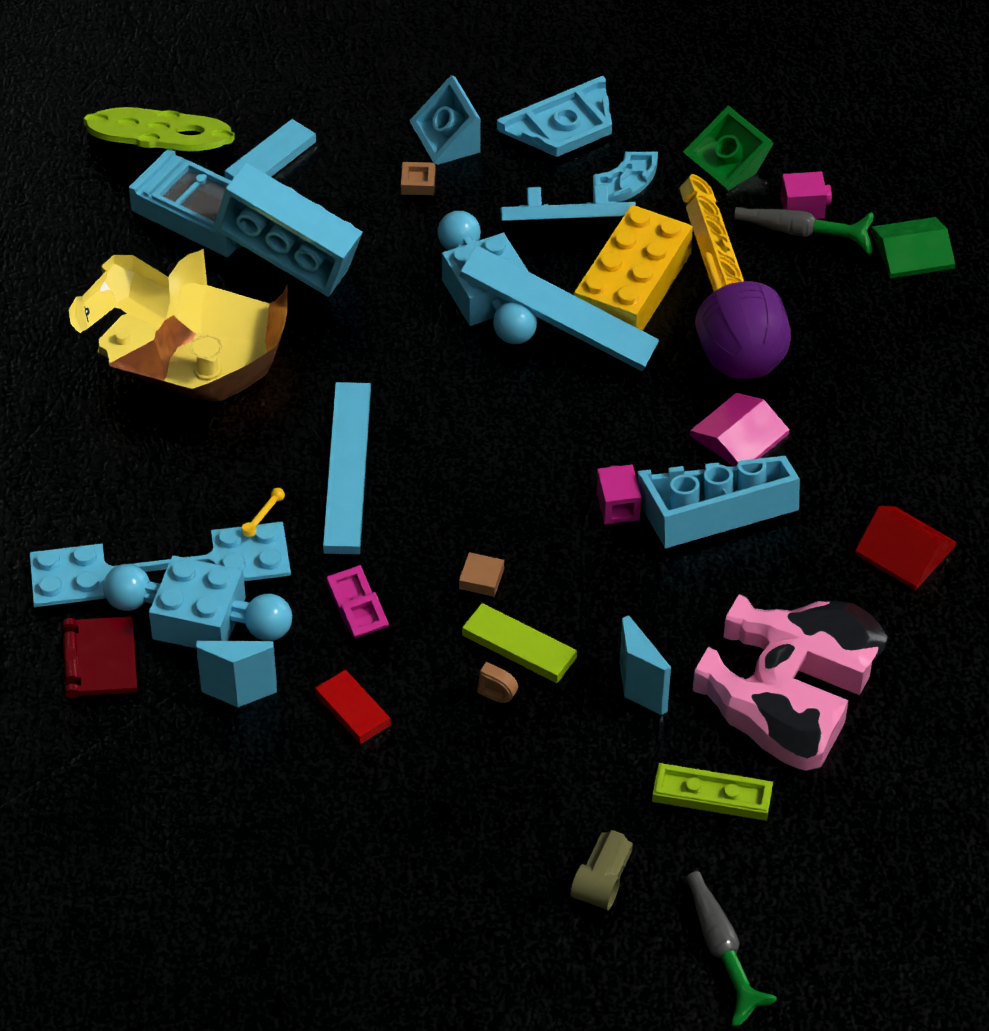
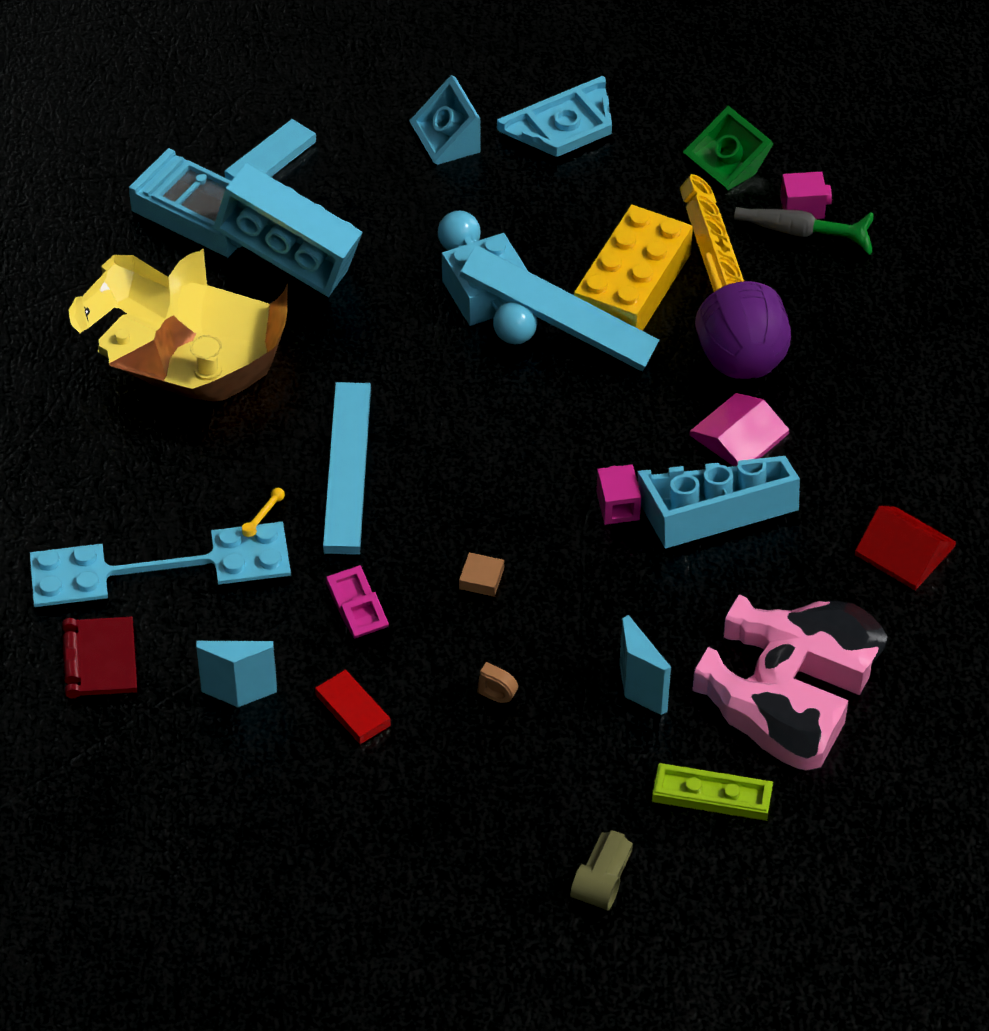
lime piece [83,107,235,151] -> none
medium azure brick [103,555,292,648] -> none
medium nougat tile [401,162,436,195] -> none
lime tile [462,603,577,683] -> none
medium azure hinge [500,184,636,221] -> none
medium azure tile [593,152,658,203] -> none
piece [686,871,777,1027] -> none
green slope [871,217,955,279] -> none

